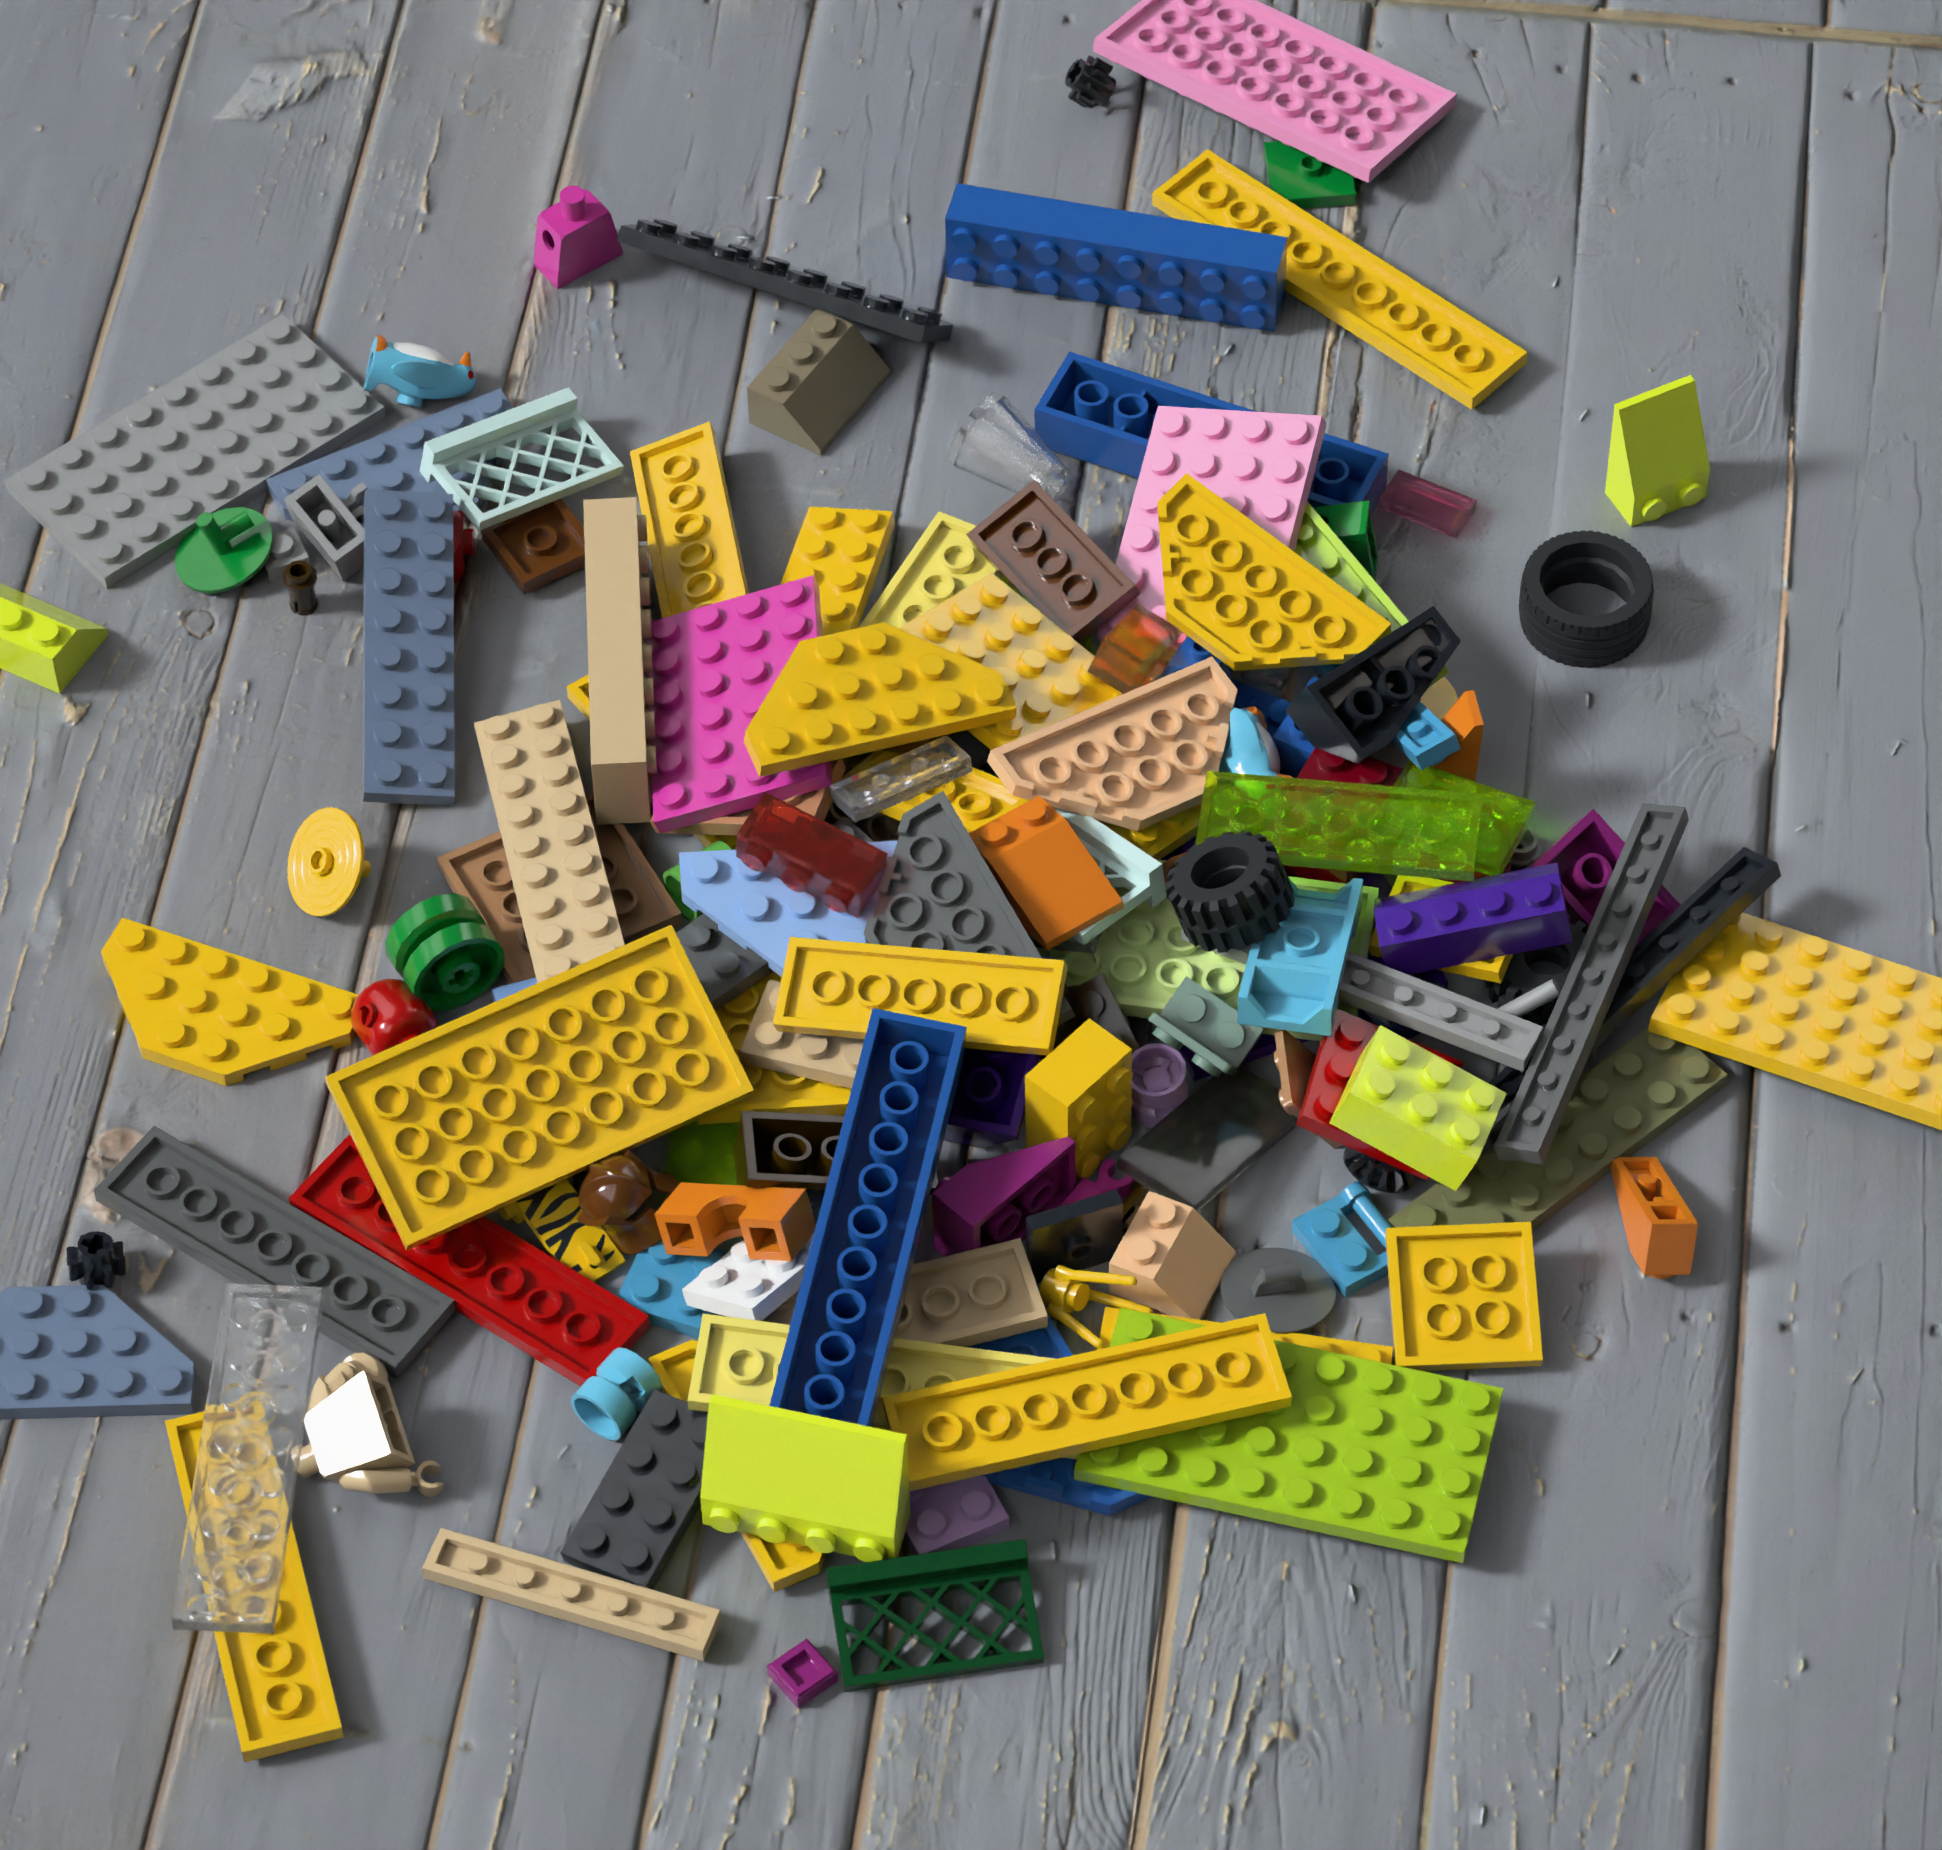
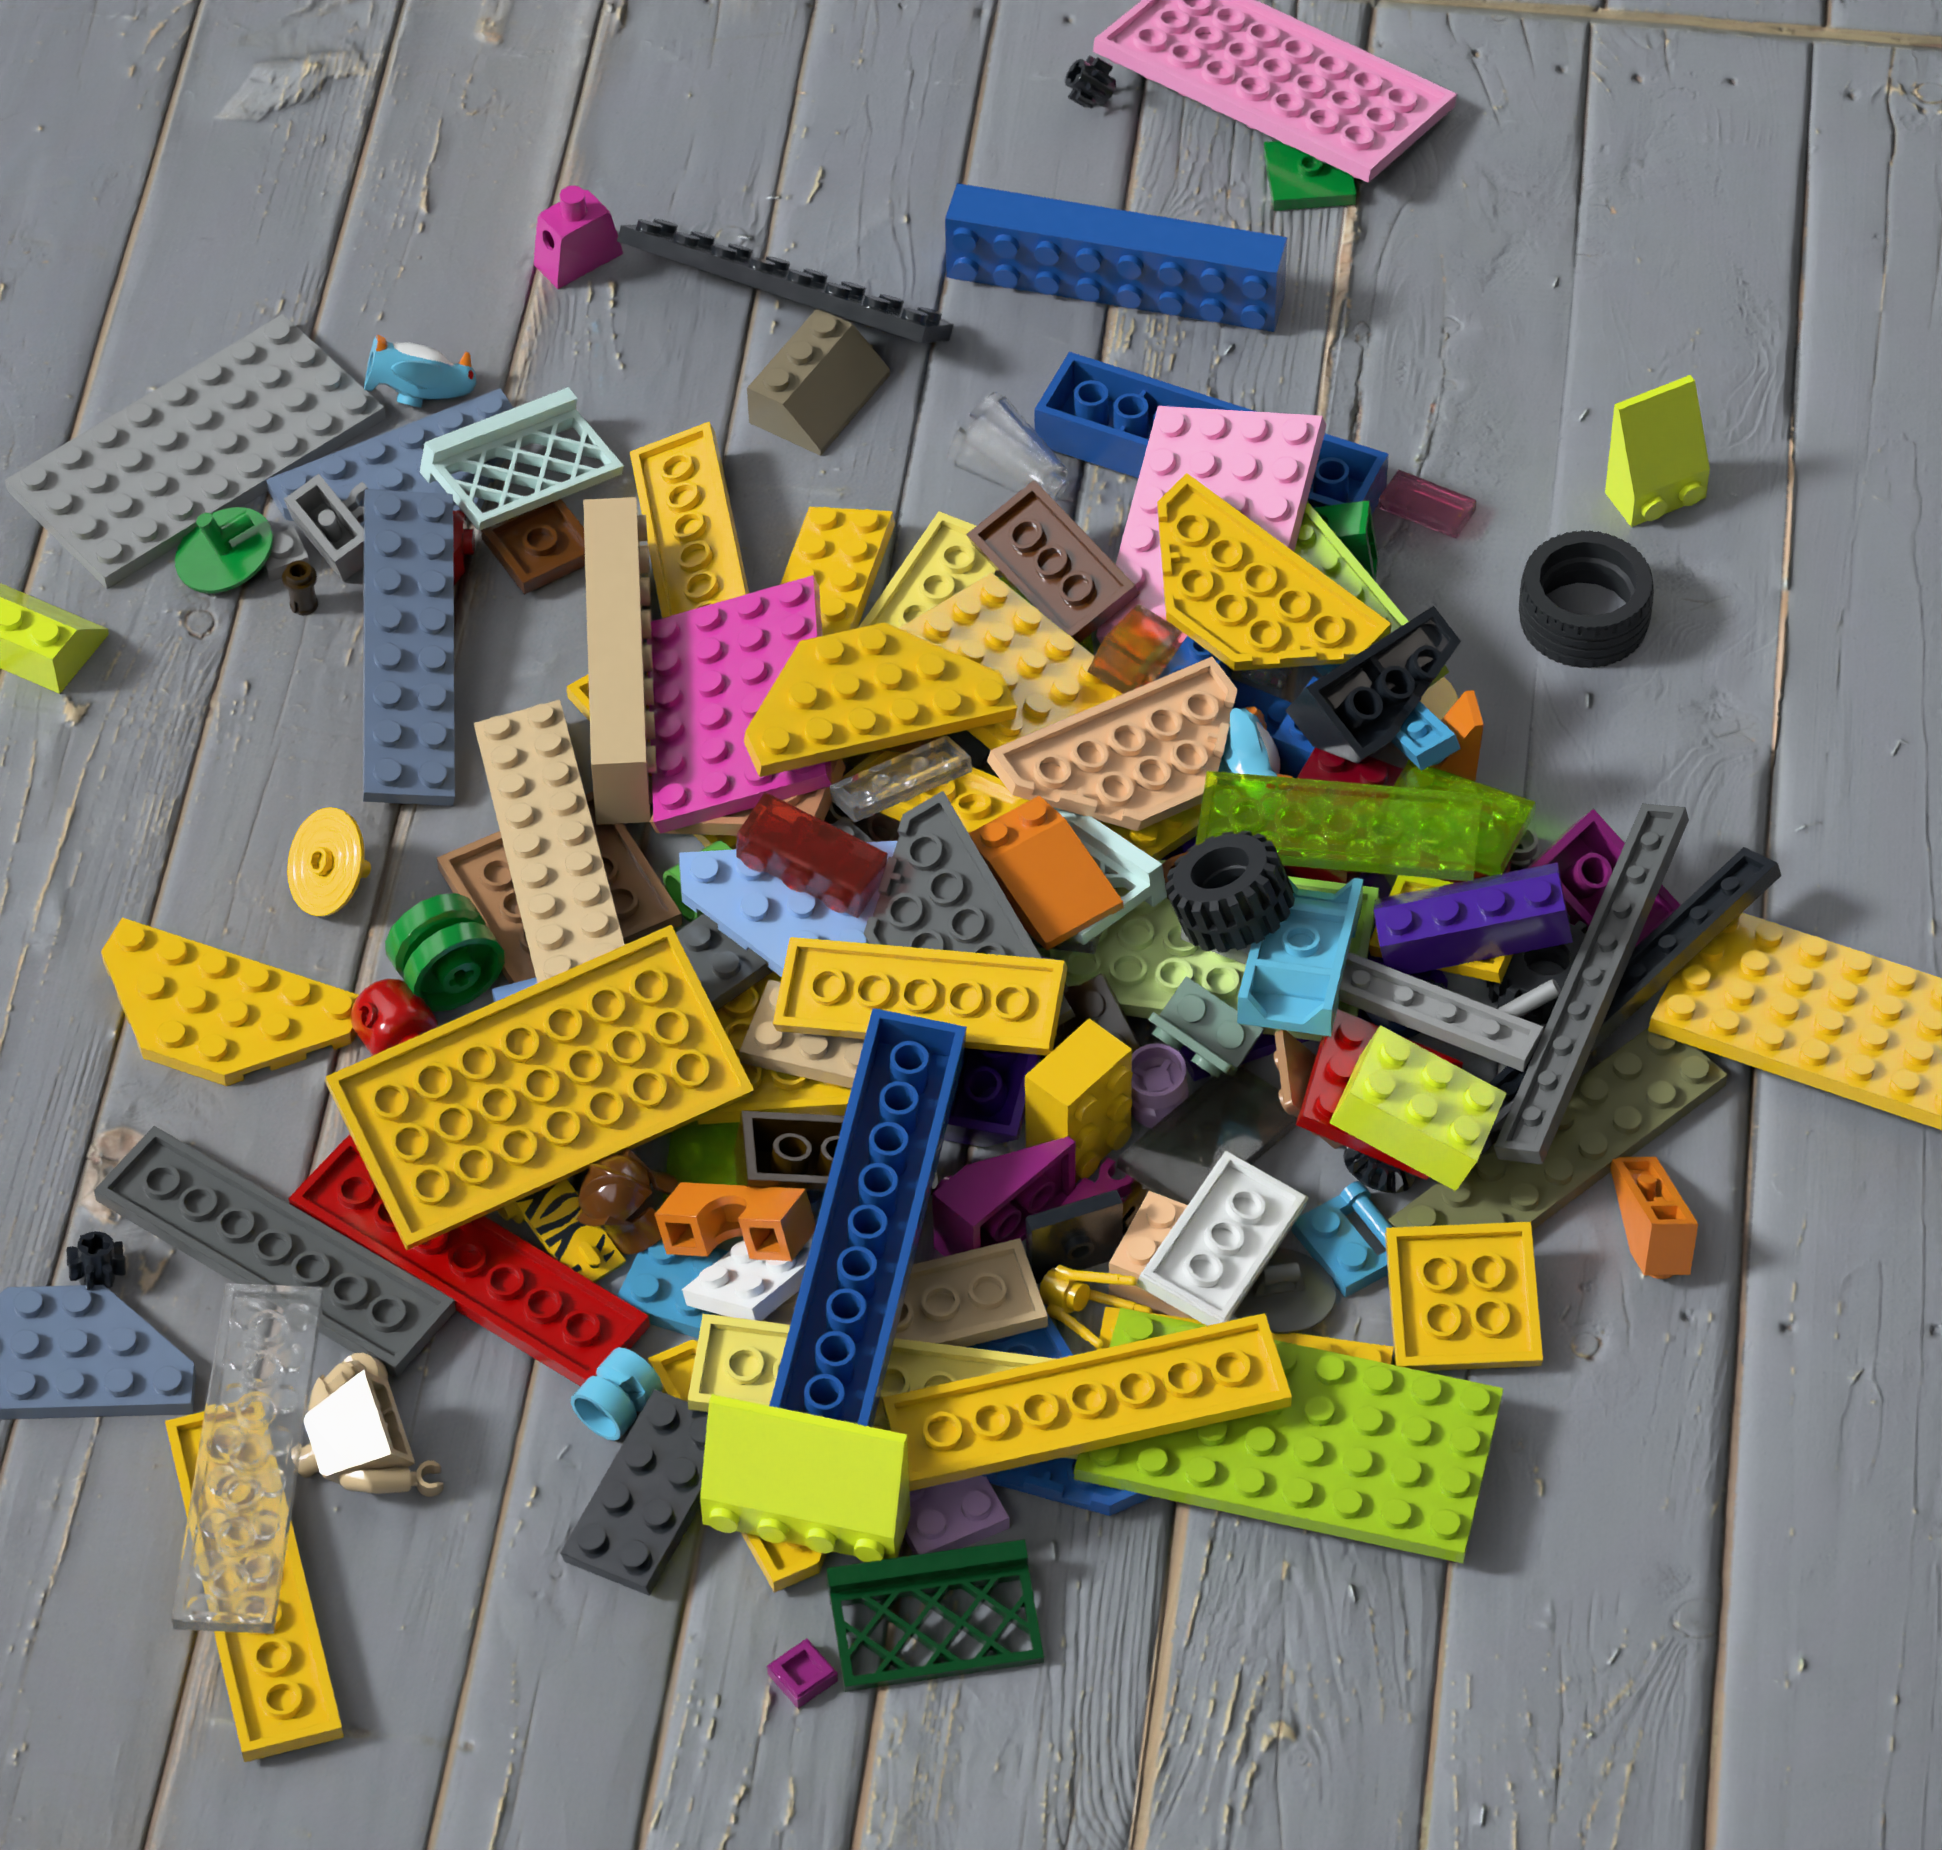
tan plate [422,1528,721,1661] -> none
yellow plate [1152,149,1527,410] -> none
none -> white tile [1136,1151,1309,1326]

